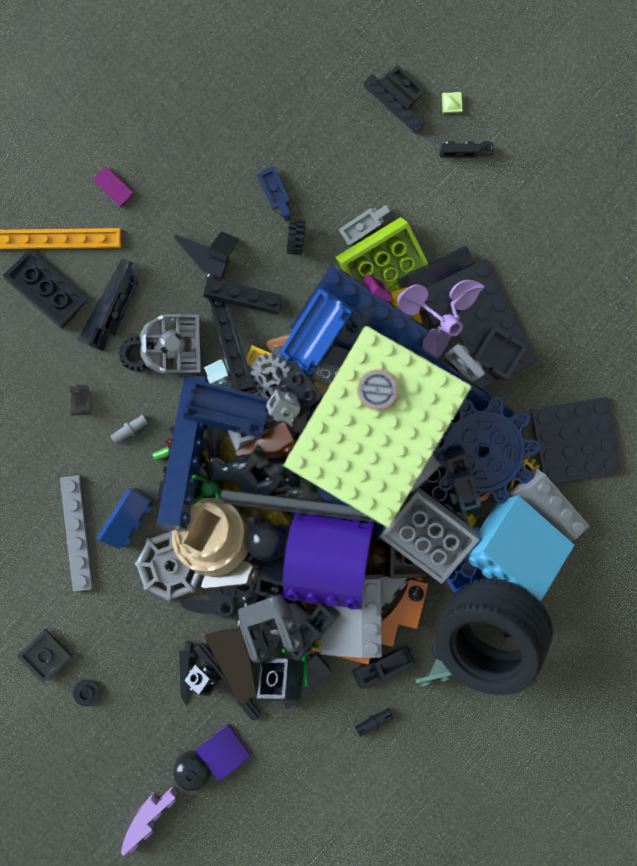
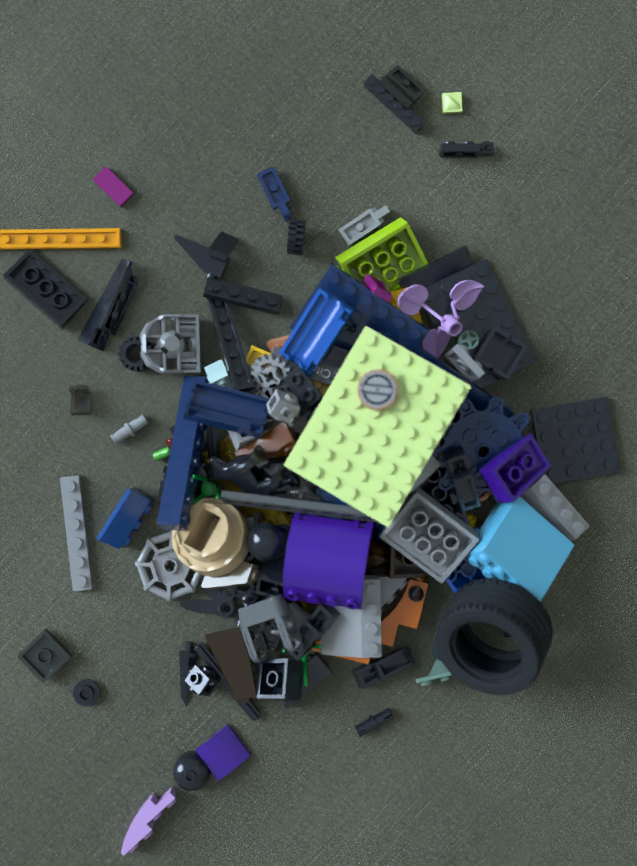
none -> sand green wheel [458,330,479,351]
none -> dark purple slope [479,434,551,502]

